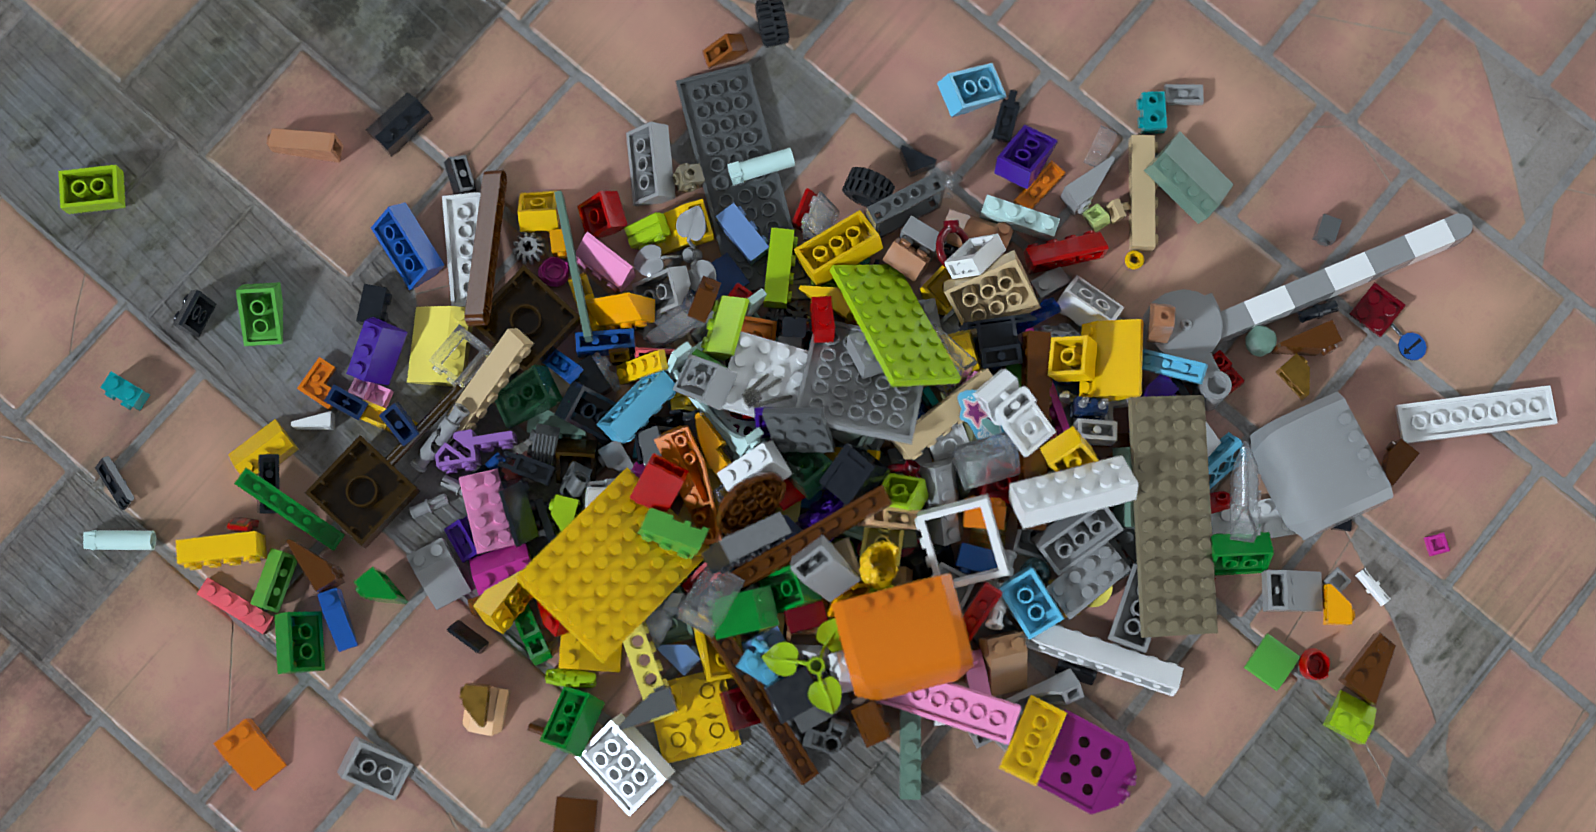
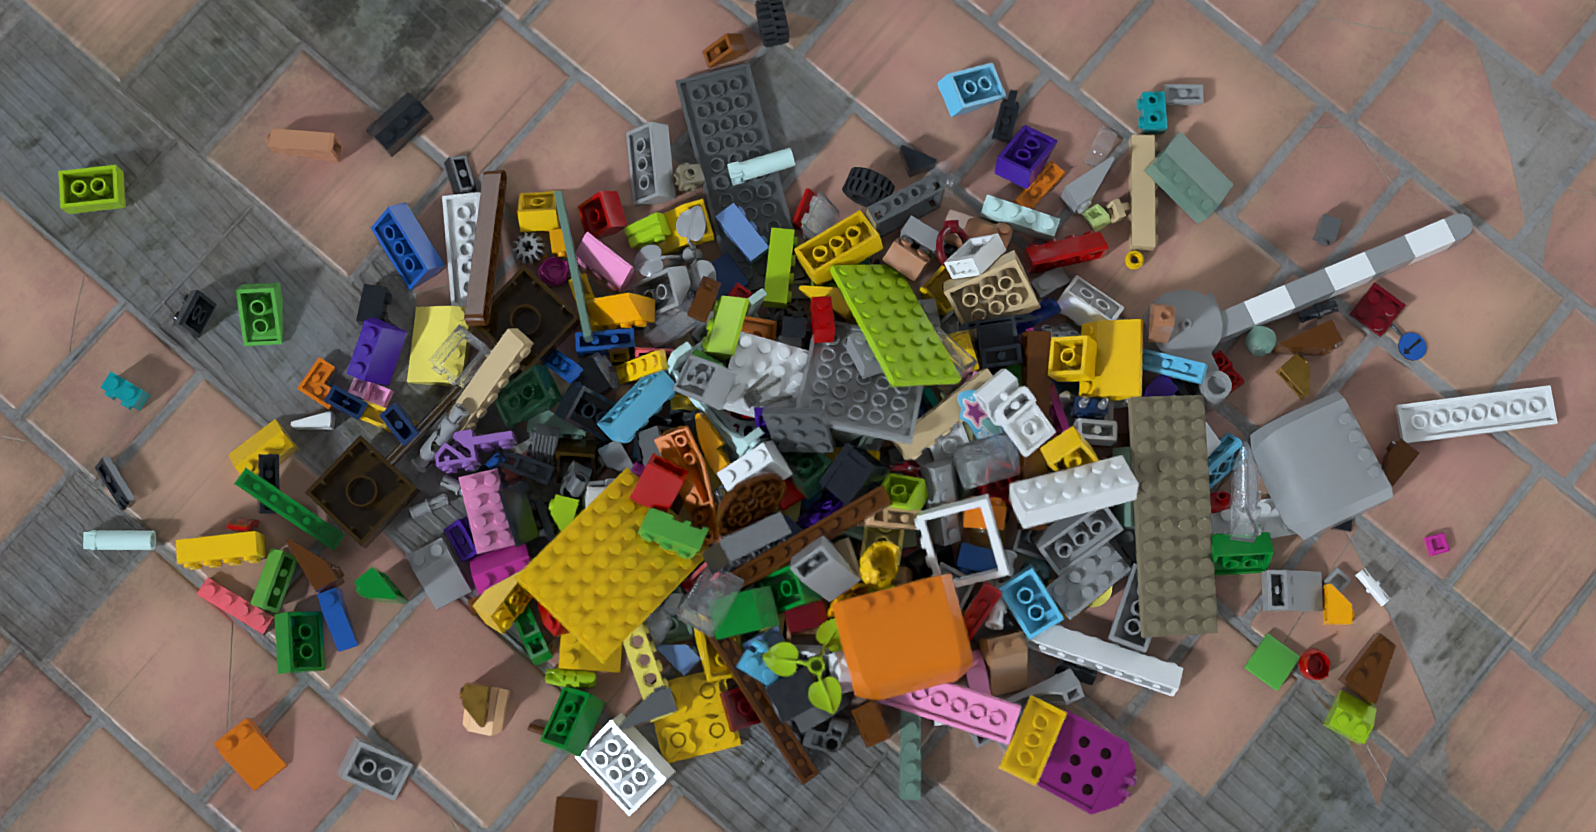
black slope [447,620,489,654] -> none

